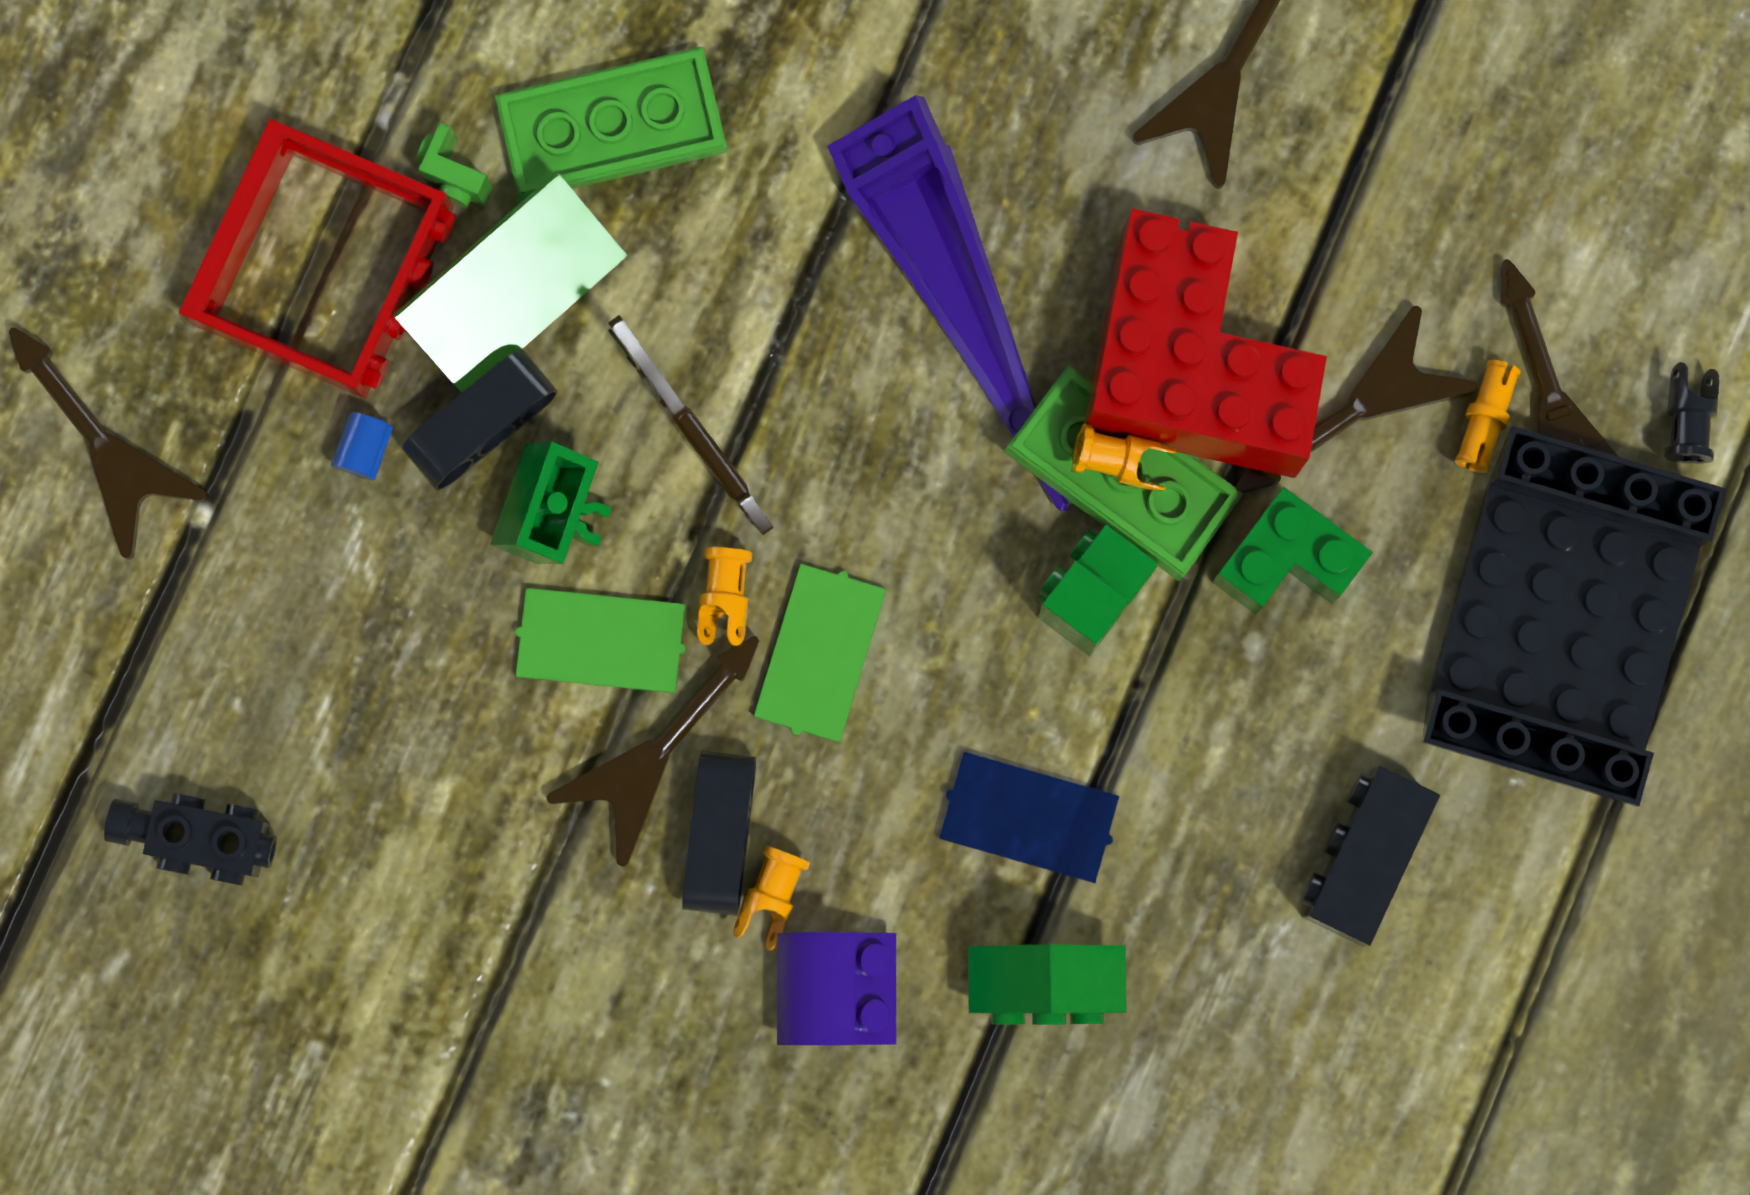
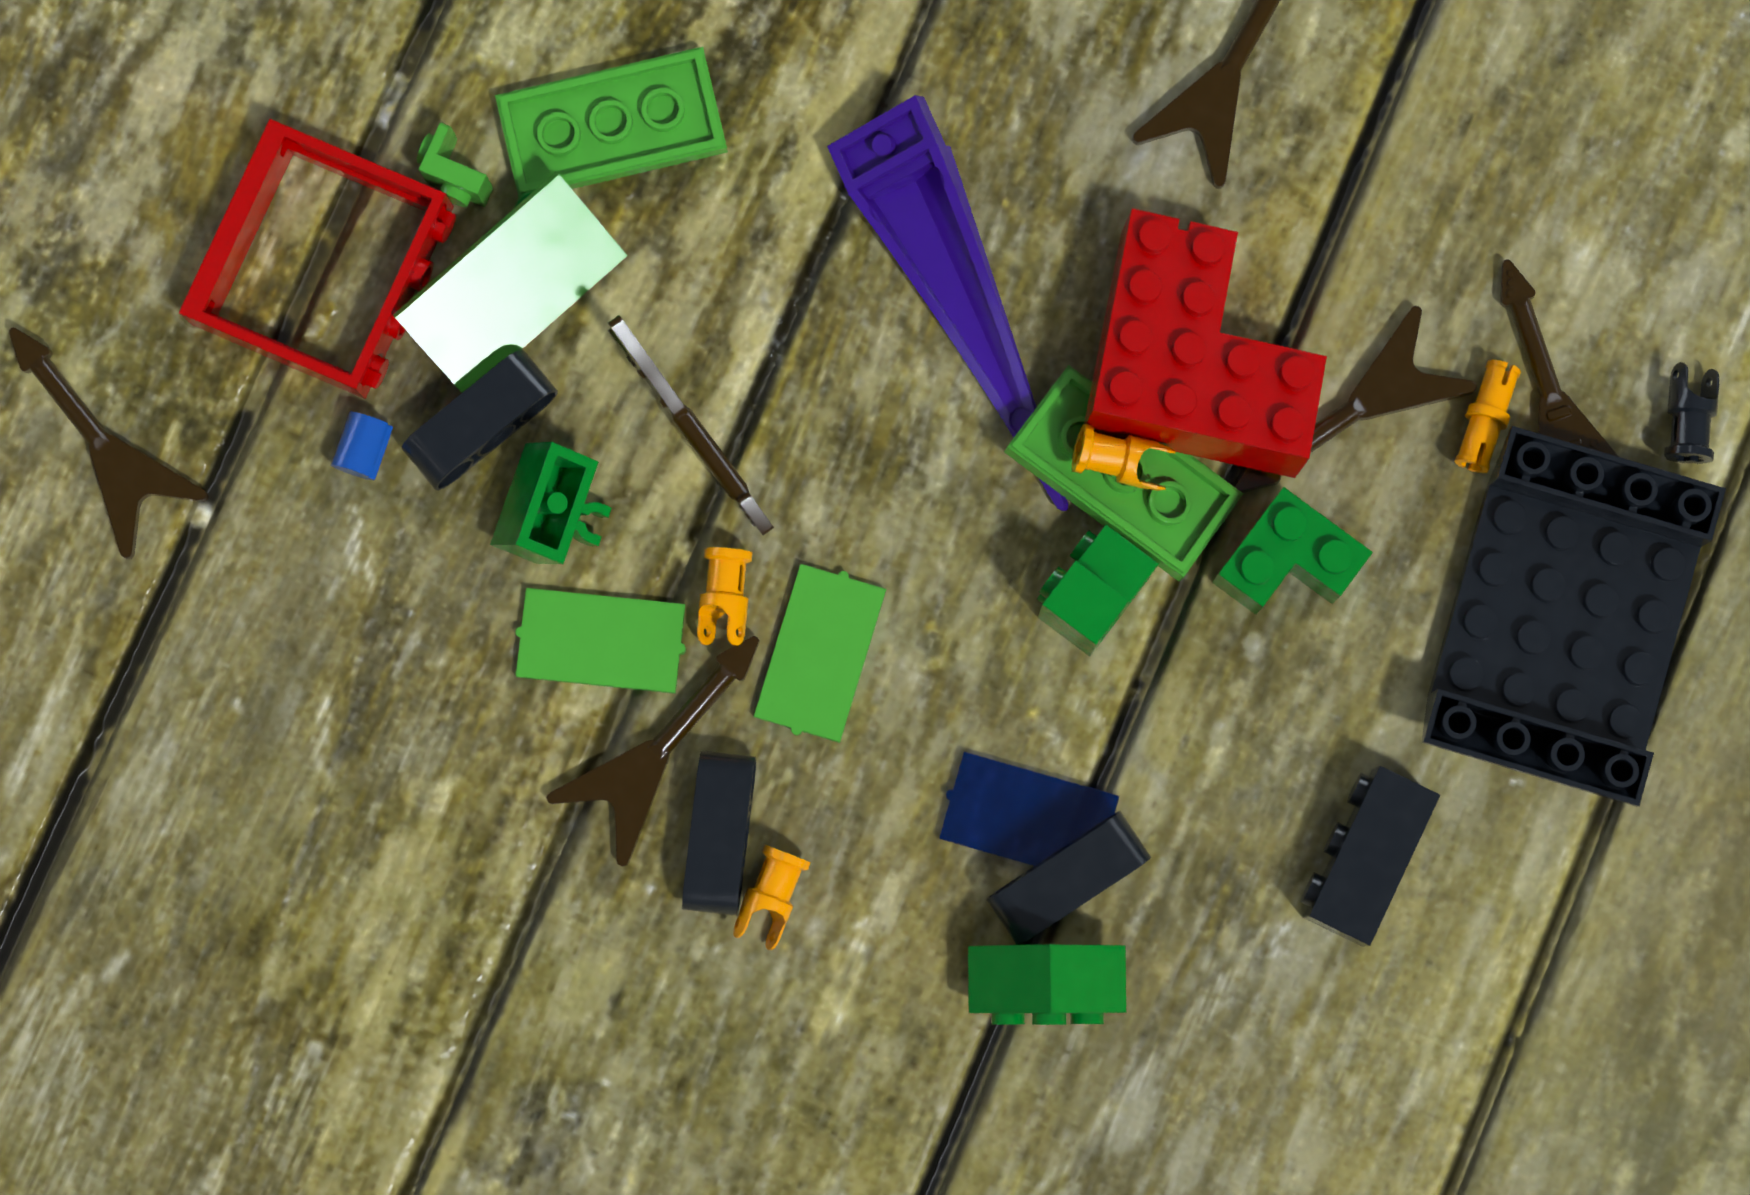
black brick [104,793,277,886] -> none
dark purple brick [777,932,896,1045] -> none
none -> black beam [986,811,1151,945]

